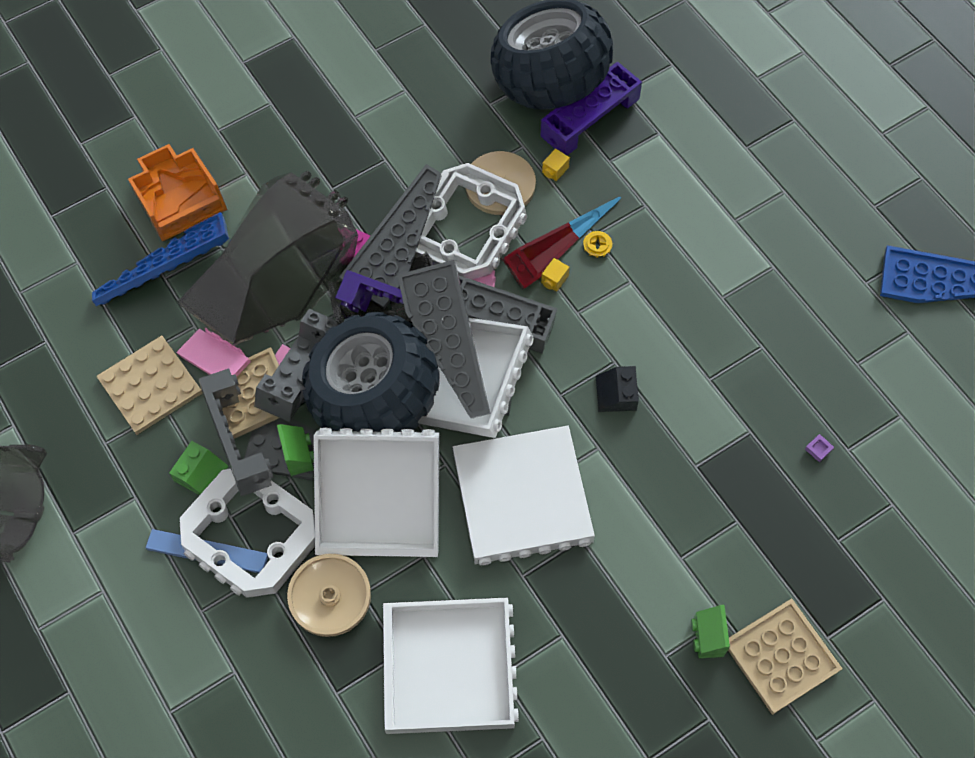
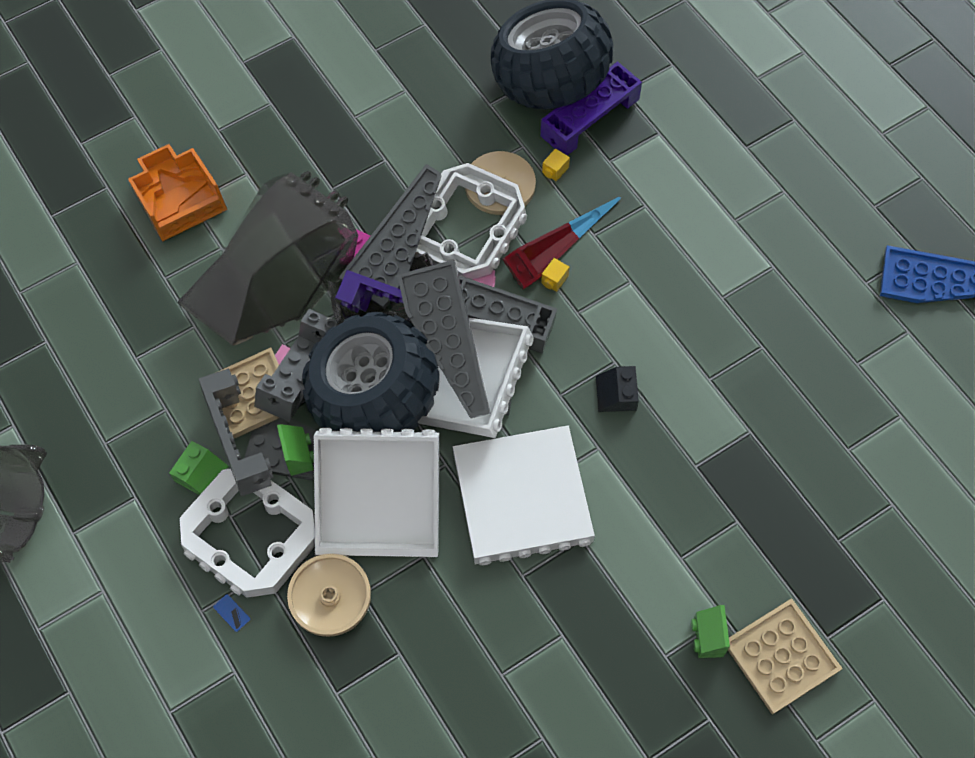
blue wing [92,212,229,306] -> none
tan plate [97,336,202,435] -> none
medium blue tile [146,529,268,574] -> none
bright pink piece [176,328,251,377] -> none
white panel [383,598,519,734] -> none
yellow gear [583,231,612,258] -> none
medium lavender plate [805,434,834,463] -> none
none -> blue sticker [213,594,250,632]

